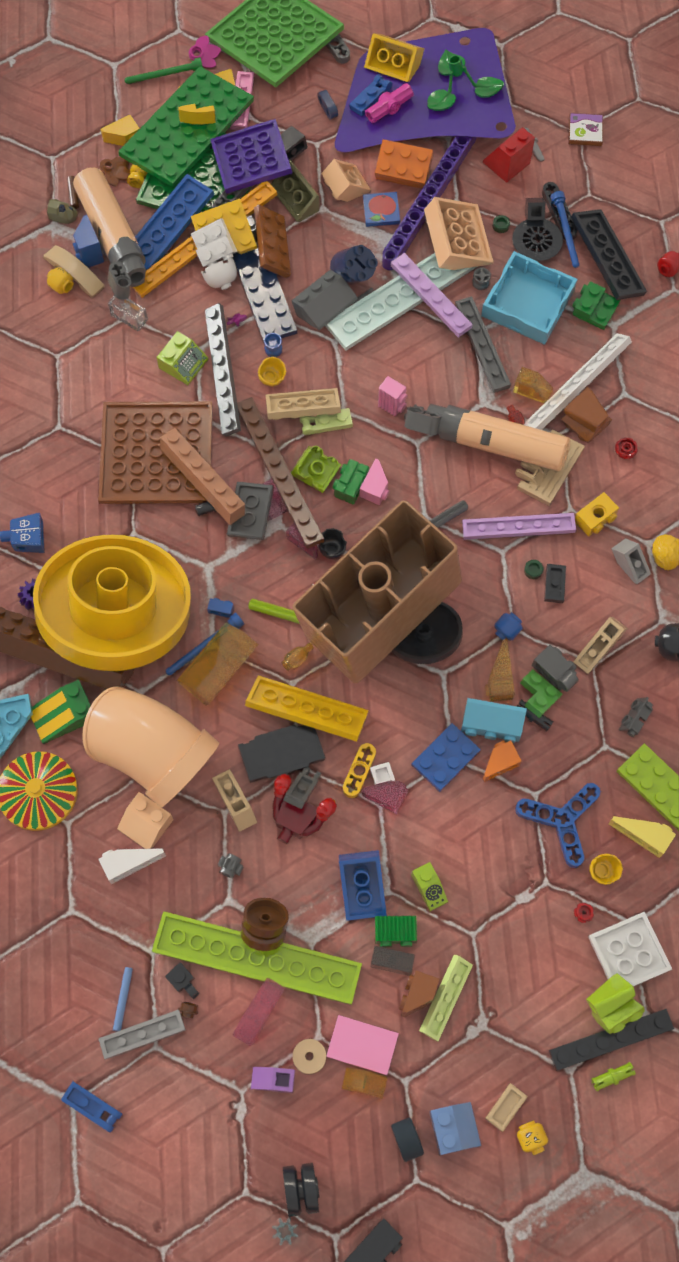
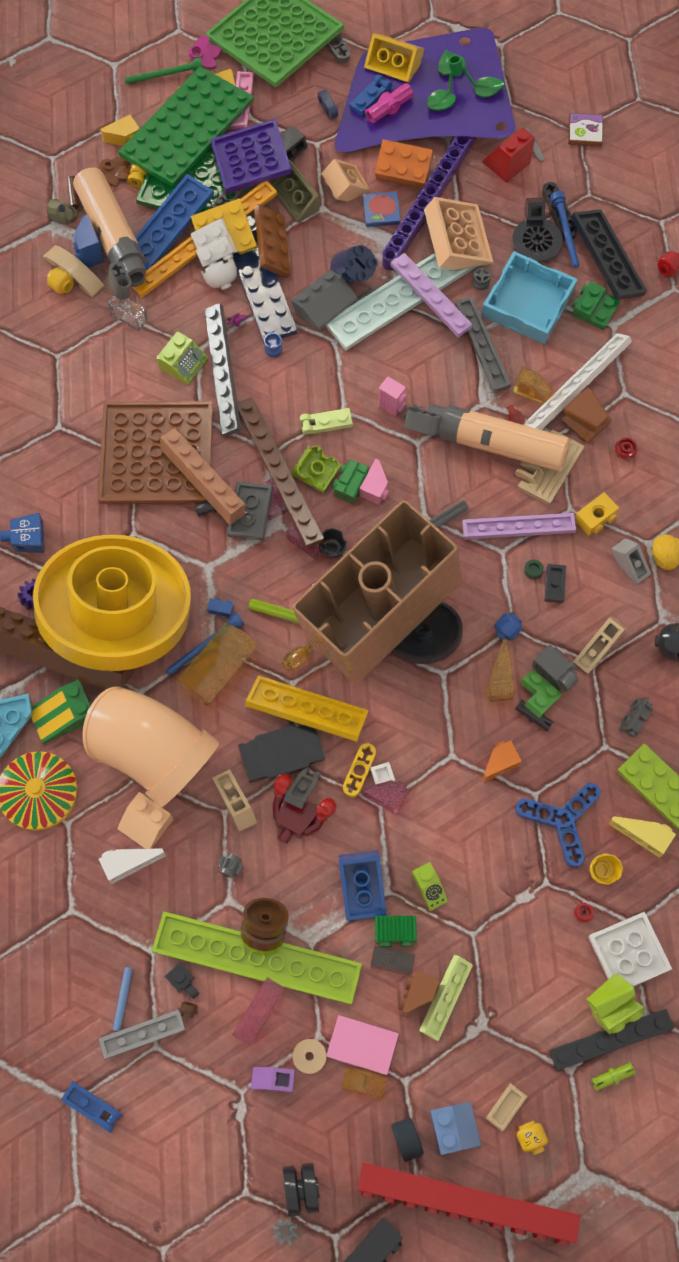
yellow slope [178,104,216,124] -> none
yellow hair [258,357,286,387] -> none
tan plate [266,388,341,420] -> none
blue plate [411,723,481,792] -> none
medium azure slope [461,698,527,743] -> none
dark green tile [492,215,510,233] -> none
none -> red brick [357,1162,581,1246]

